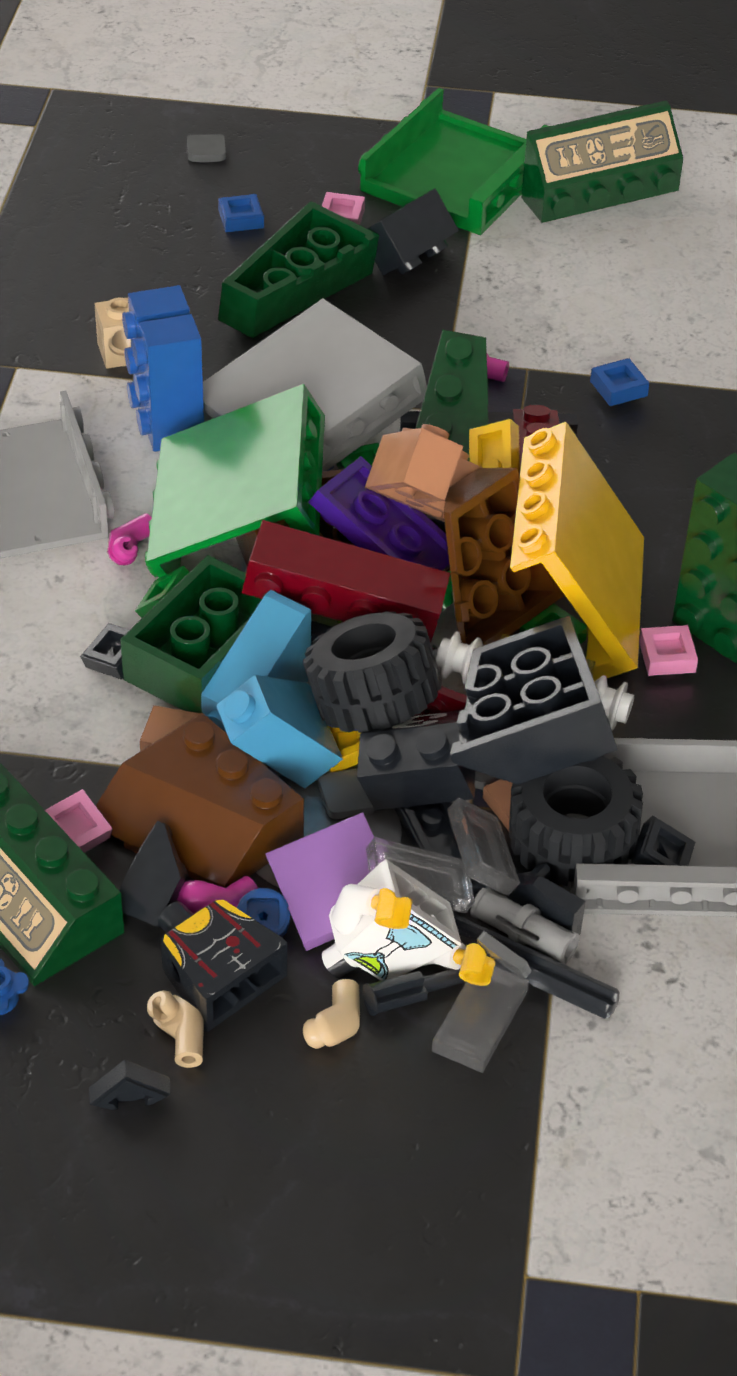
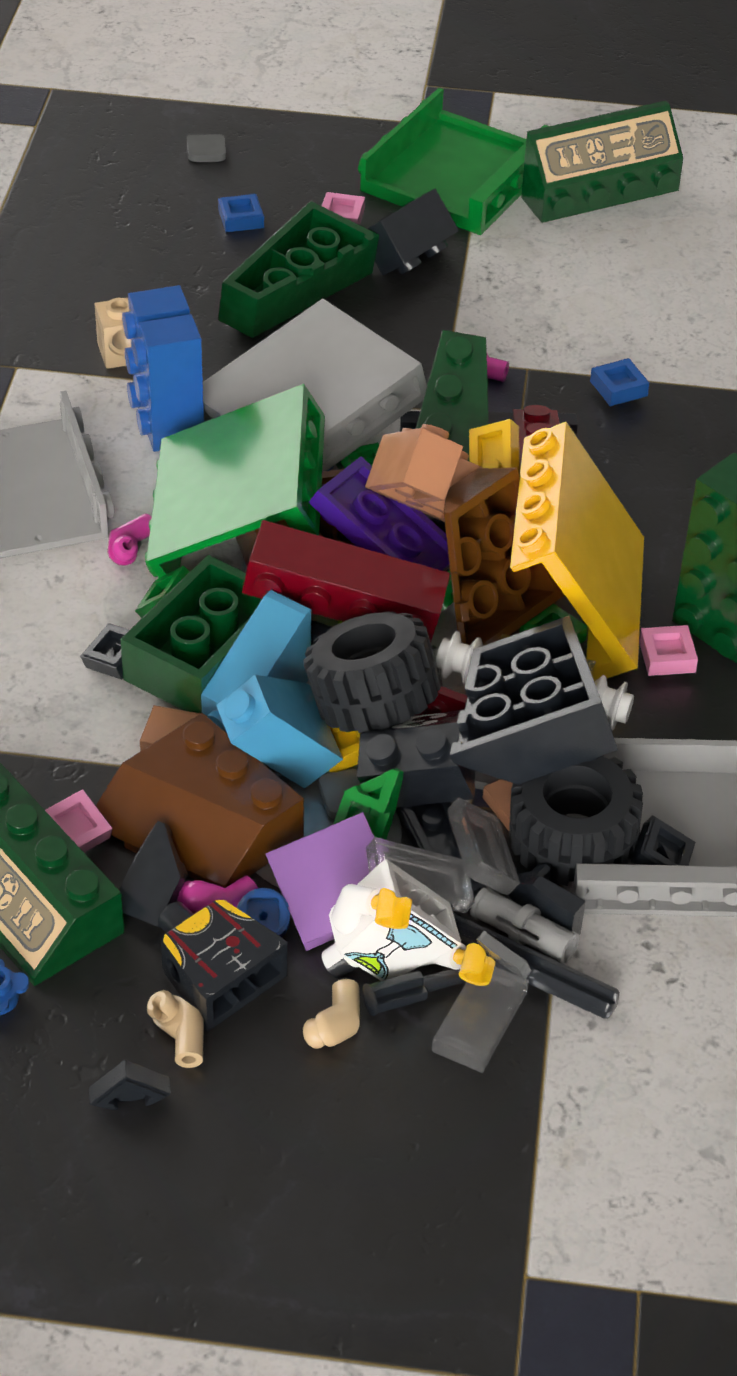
none -> green slope [333,768,404,853]

